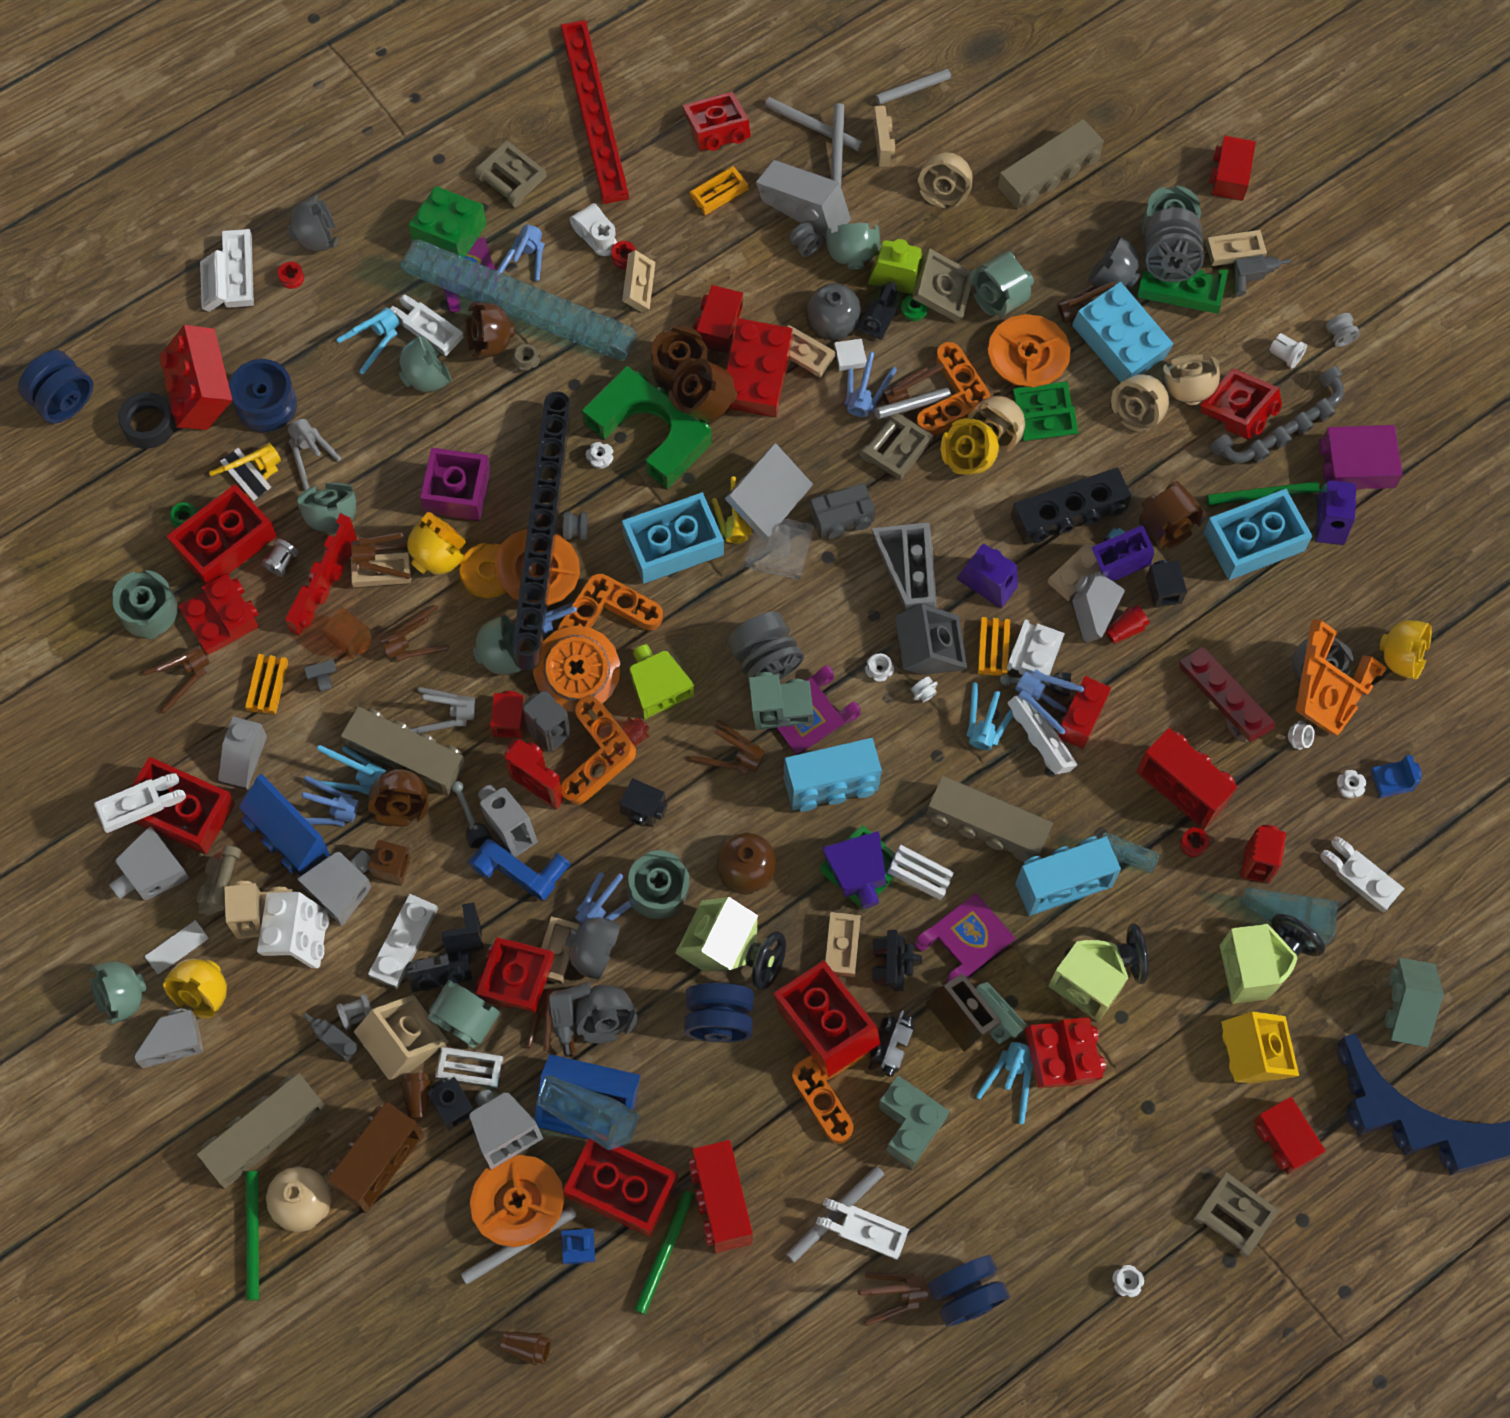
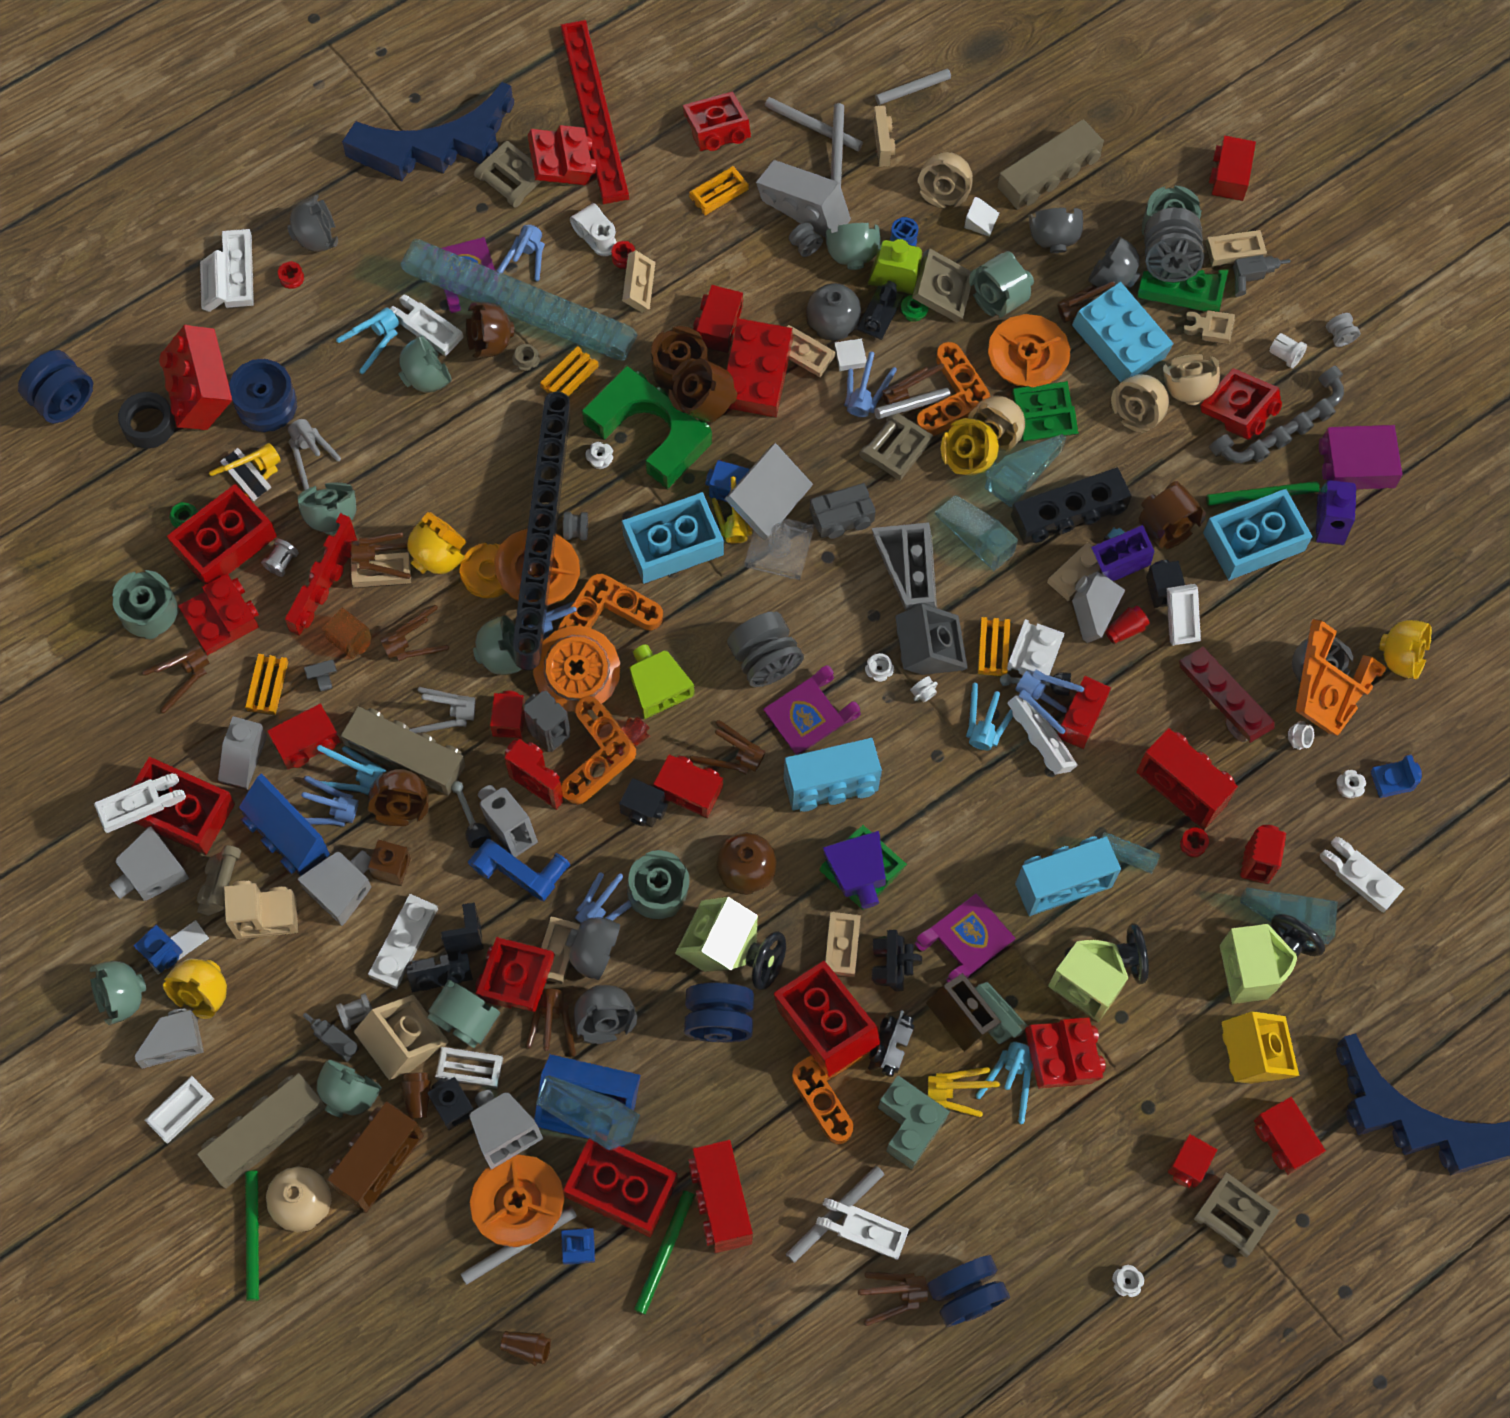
white bracket [257,892,329,968] -> none
green brick [408,186,487,264] -> none
magenta brick [420,447,490,521] -> none
dark grey piece [549,981,591,1056] -> none
sand green brick [749,672,814,730] -> none
white tile [887,845,954,900] -> none
dark tan brick [926,776,1053,862] -> none
dark purple torso [957,544,1018,609] -> none
sand green brick [1384,957,1444,1047] -> none
none -> blue bracket [134,925,183,973]
none -> white tile [145,1076,214,1144]
none -> red brick [267,703,341,770]
none -> sand green cylinder [317,1060,382,1118]
none -> dark blue arch [342,82,514,181]
none -> red plate [527,125,596,185]
none -> light orange tile [540,346,599,396]
none -> red brick [653,754,723,819]
none -> blue brick [706,460,750,502]
none -> blue wheel [890,217,918,247]
none -> yellow plant [928,1067,1000,1117]
none -> clear light blue slope [935,495,1018,571]
none -> white slope [964,197,999,237]
none -> clear light blue slope [985,434,1066,508]
none -> dark grey cylinder [1029,208,1083,253]
none -> white tile [1167,584,1201,646]
none -> red brick [1168,1134,1218,1188]
none -> tan plate [1184,311,1235,344]

